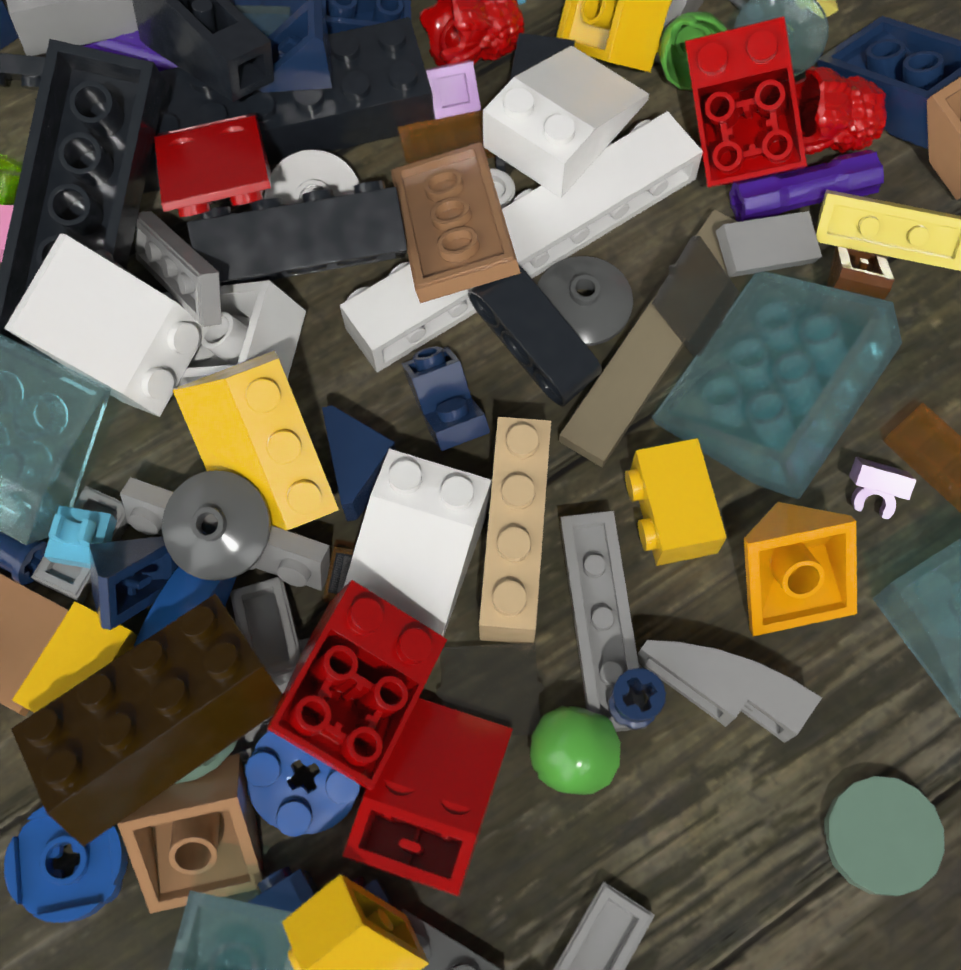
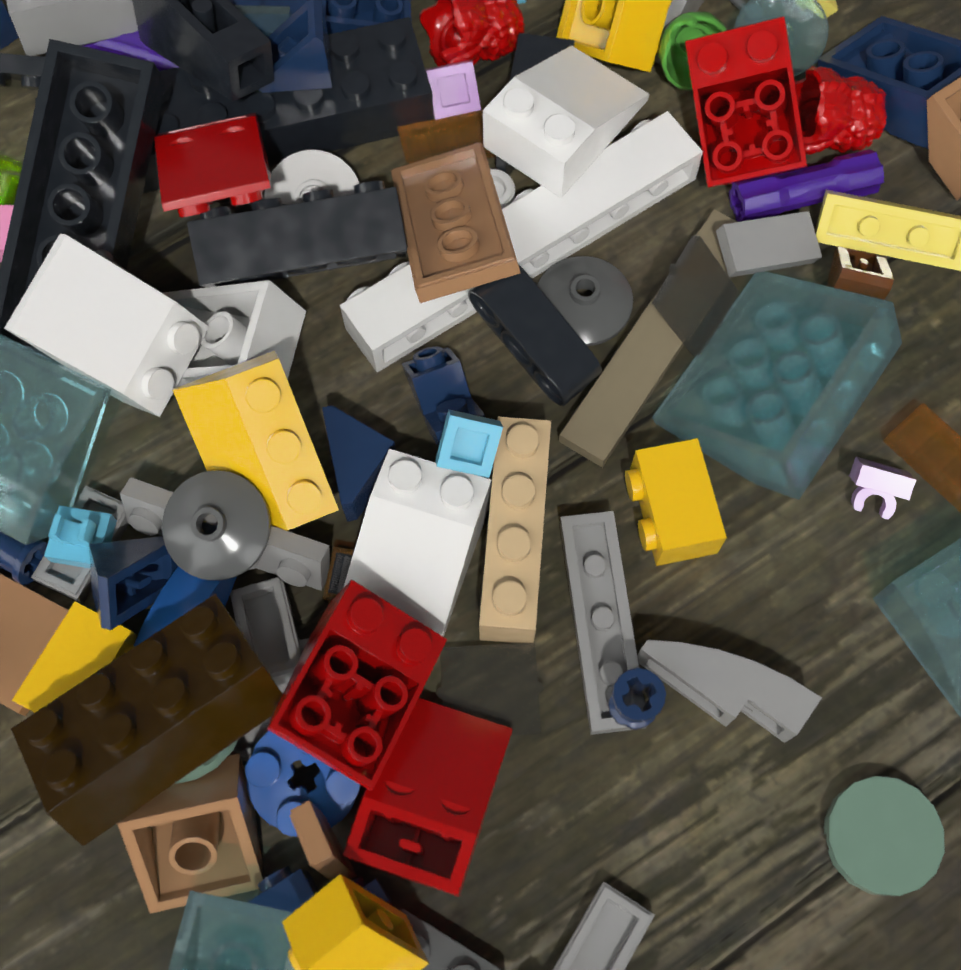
blue plate [4,806,128,923] -> none
light grey tile [134,211,222,327] -> none
bright green hair [530,706,621,795] -> none
light orange slope [744,502,857,636] -> none
none -> medium nougat tile [289,800,357,881]
none -> medium azure tile [435,409,503,478]

